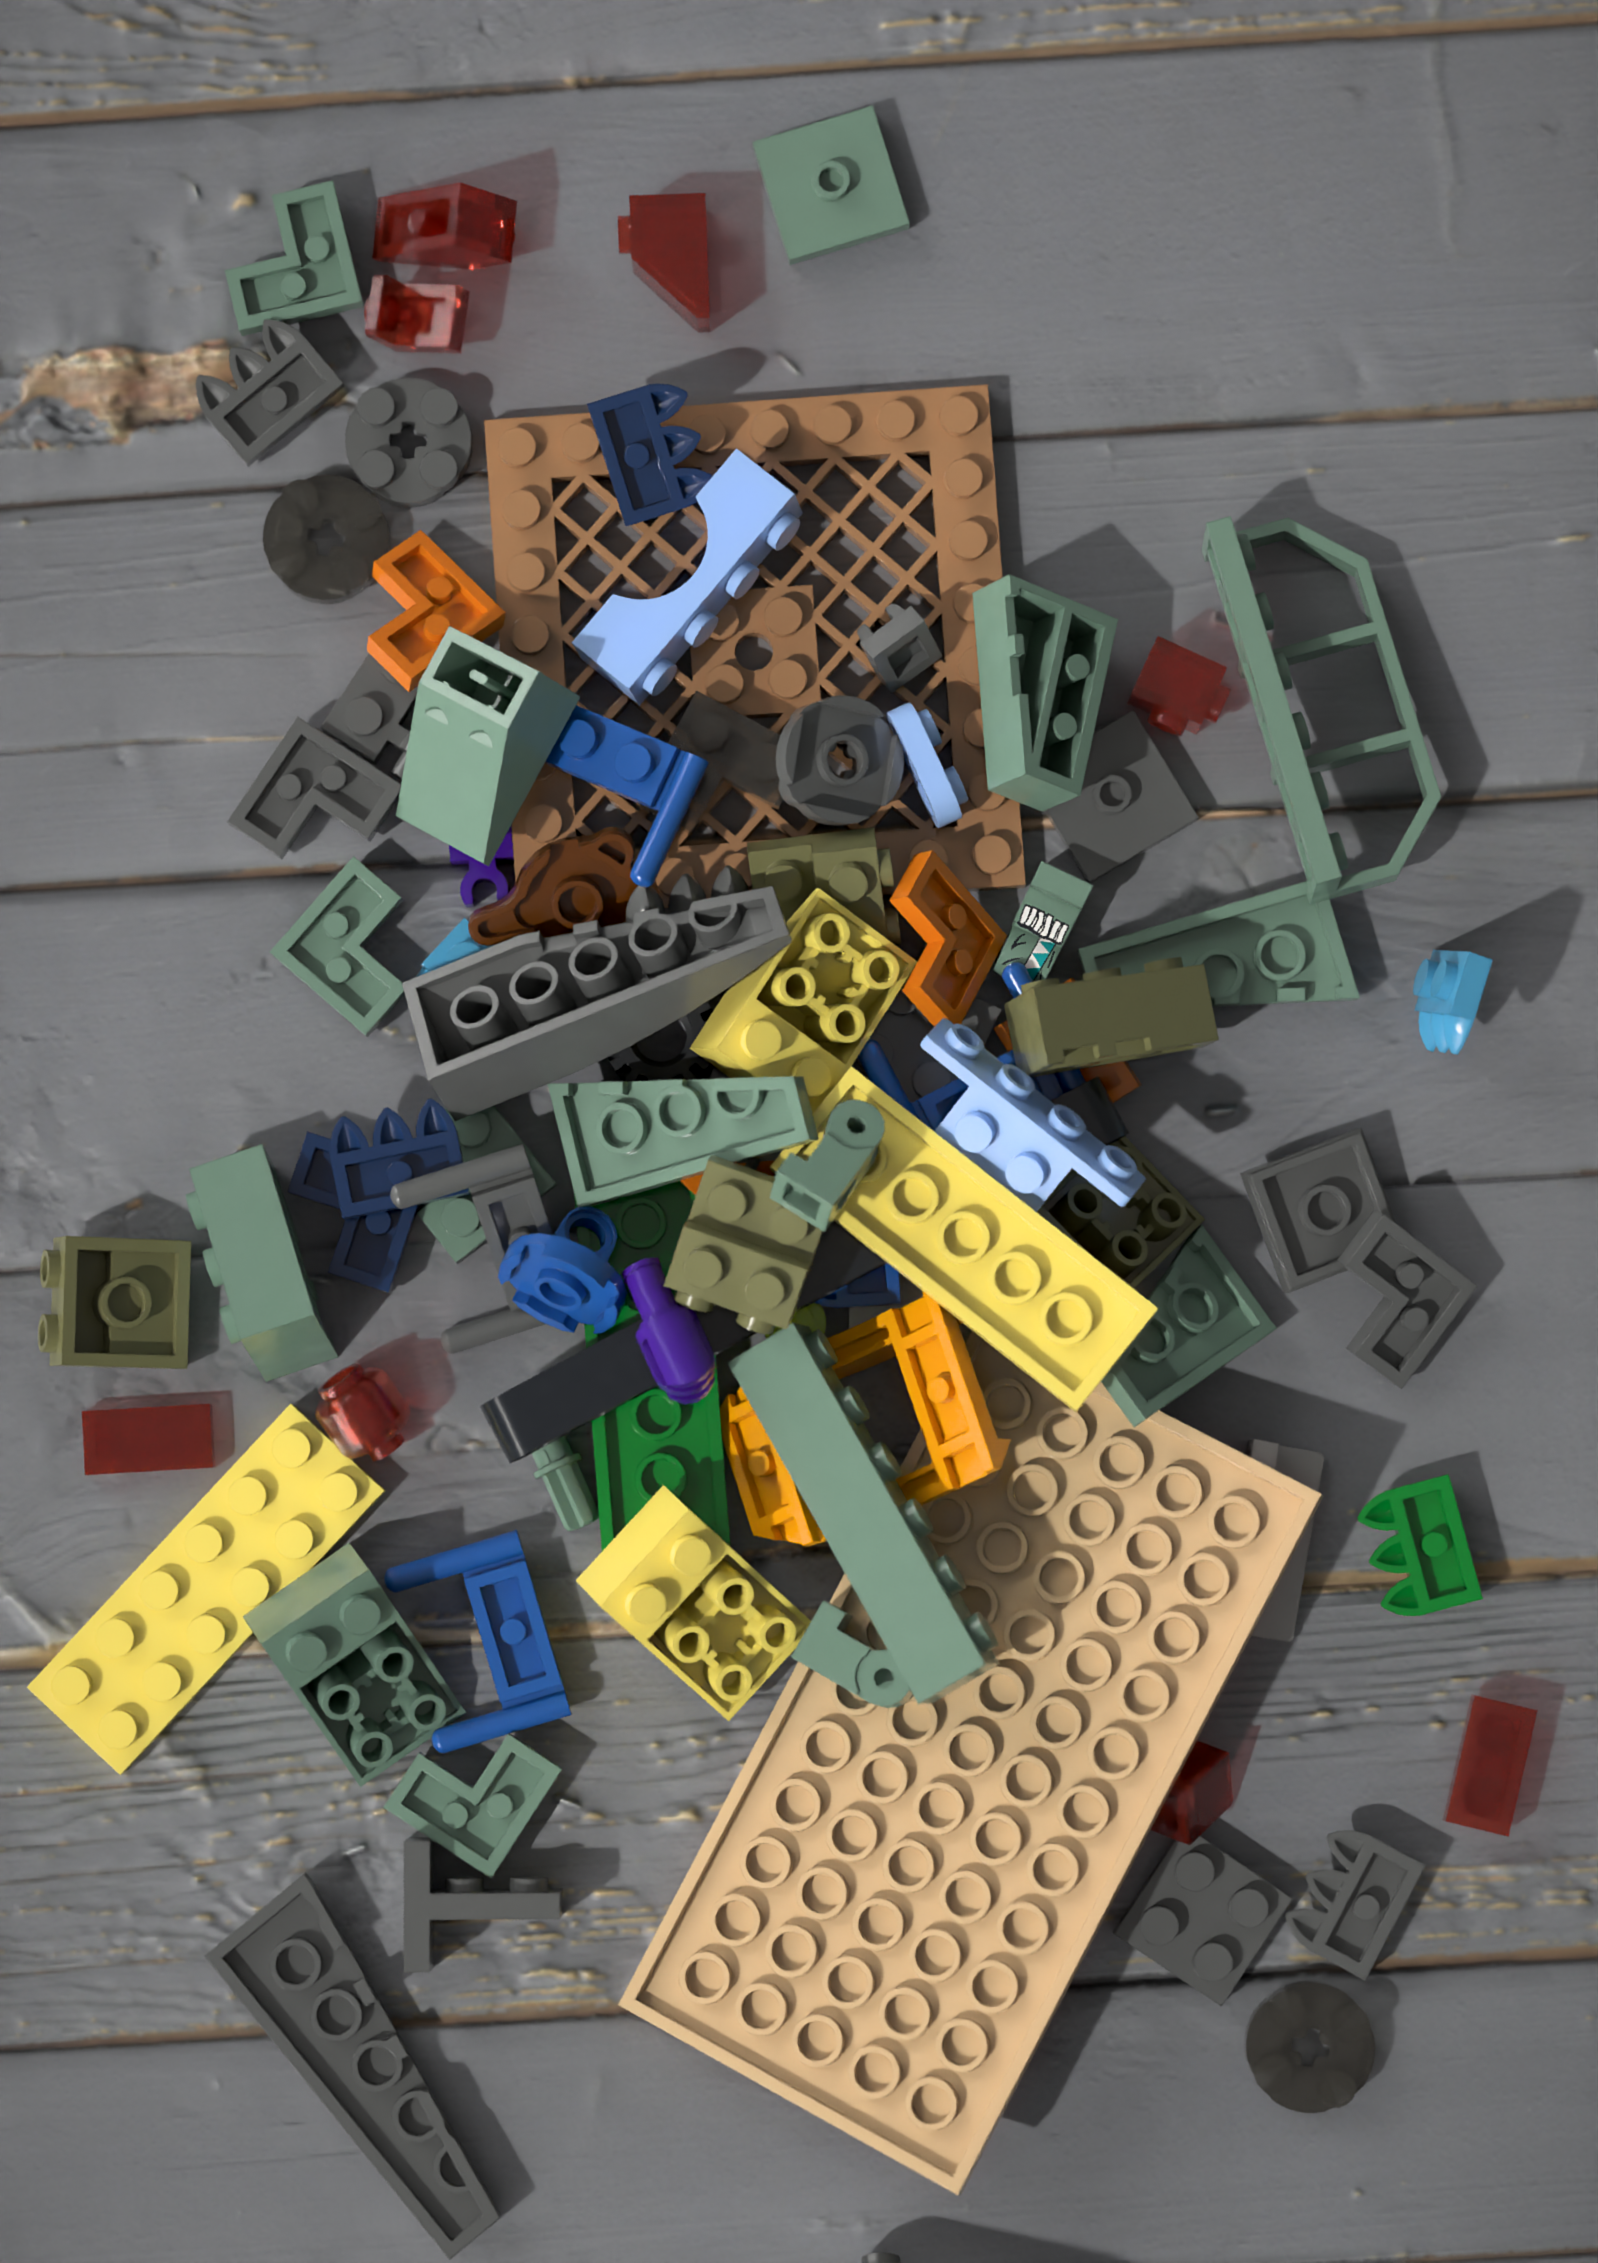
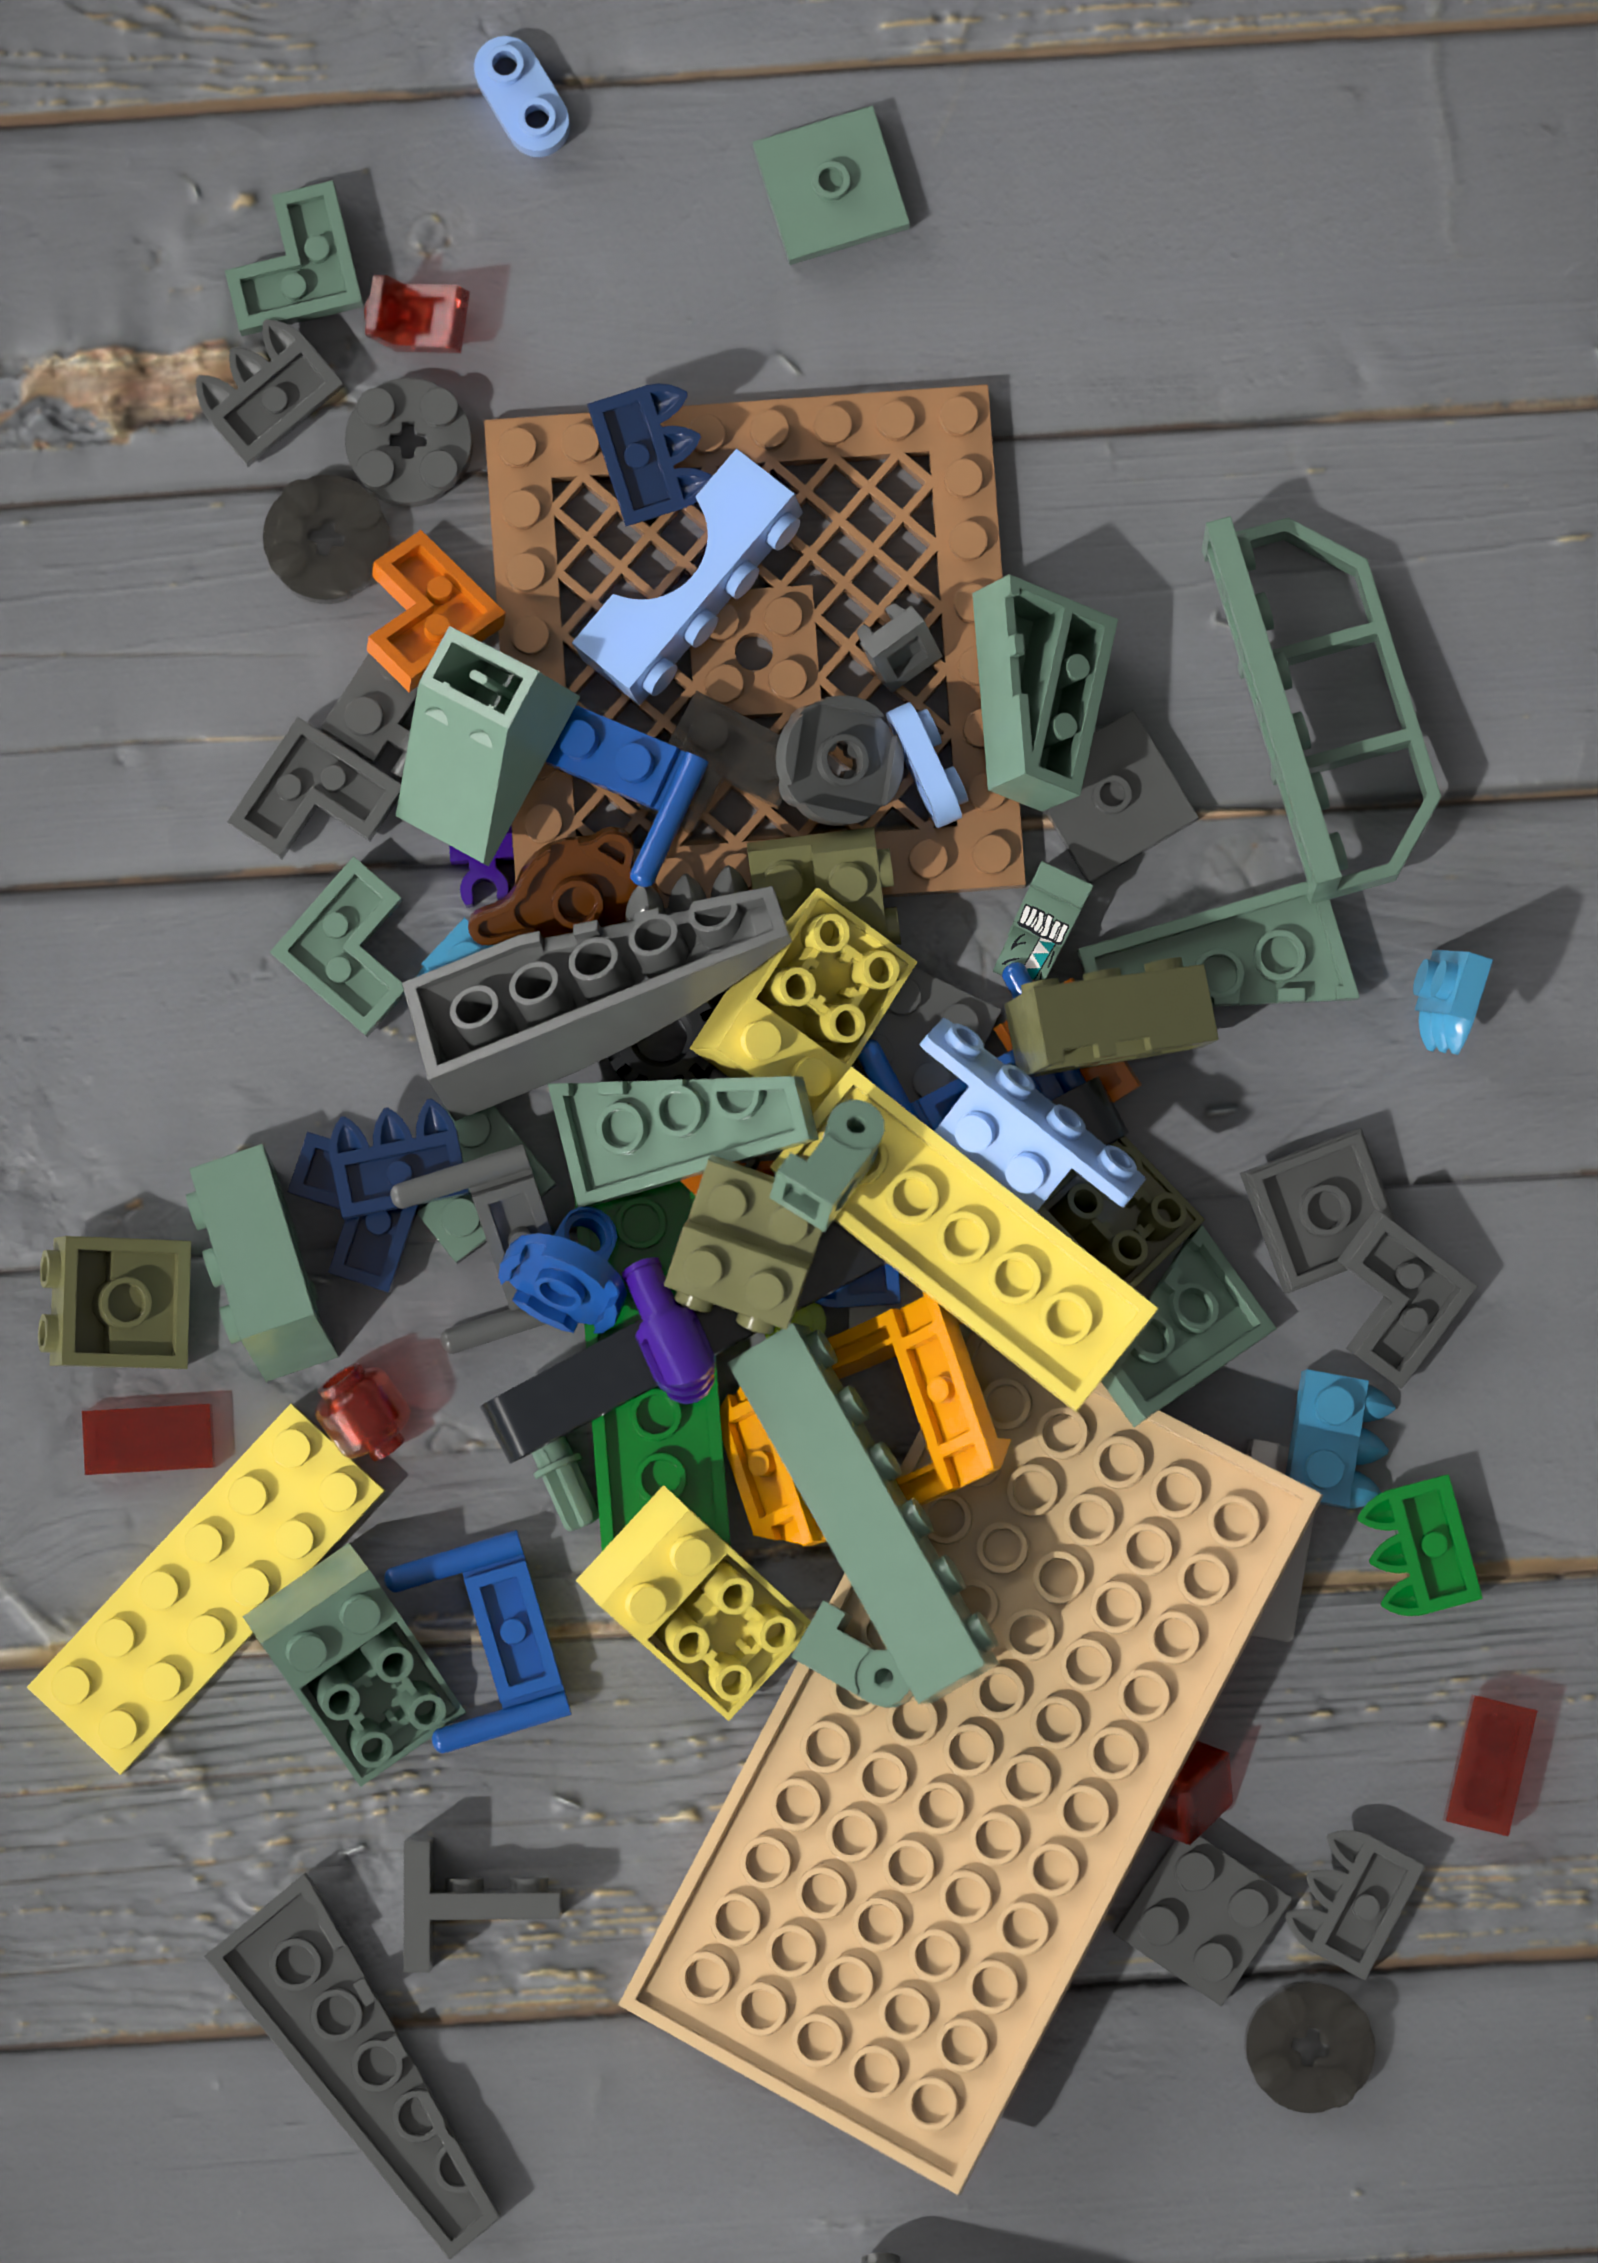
clear red slope [372,182,517,270] -> none
sand green plate [383,1733,563,1878] -> none
clear red slope [618,193,711,333] -> none
orange plate [889,850,1007,1027] -> none
clear red brick [1127,636,1231,737] -> none
none -> light blue plate [474,36,570,157]
none -> dark azure plate [1285,1369,1396,1508]

